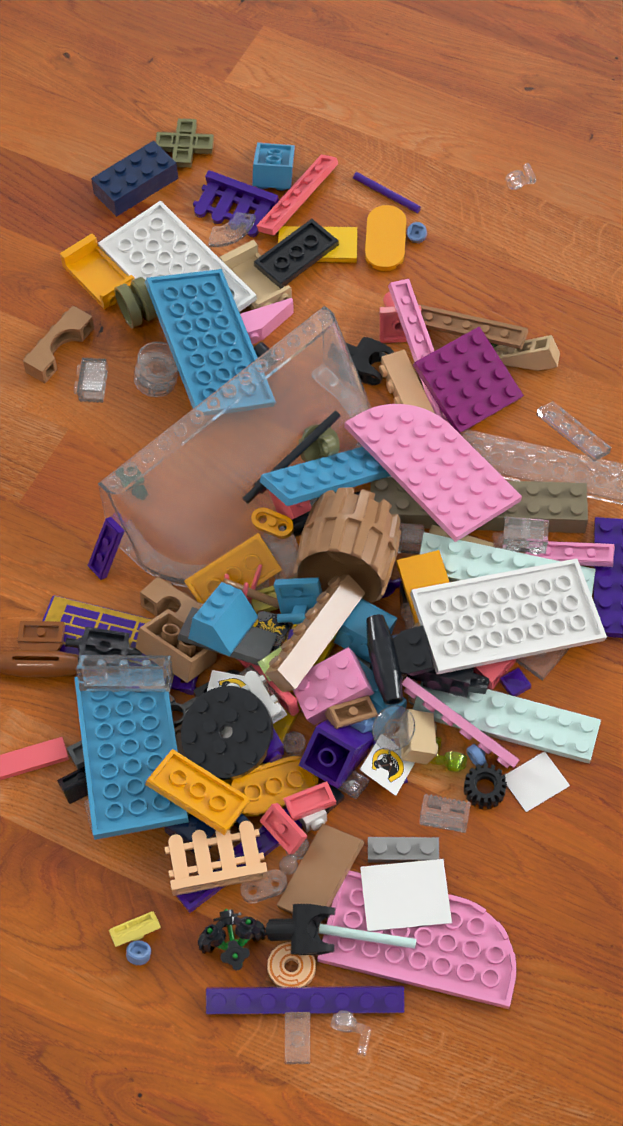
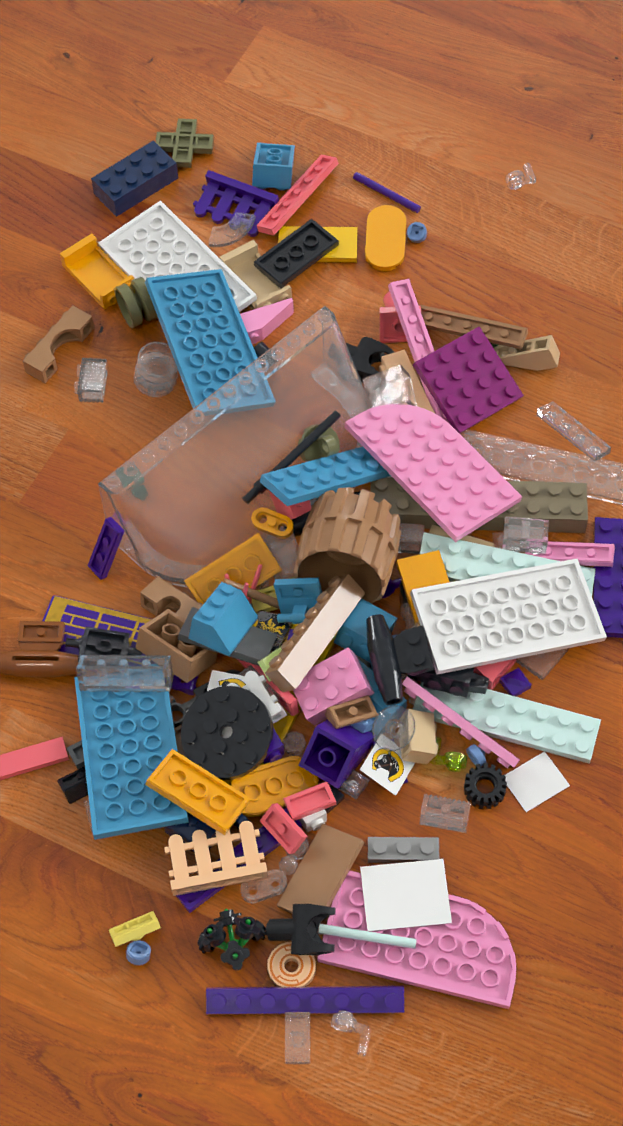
none -> clear brick [362,364,417,409]

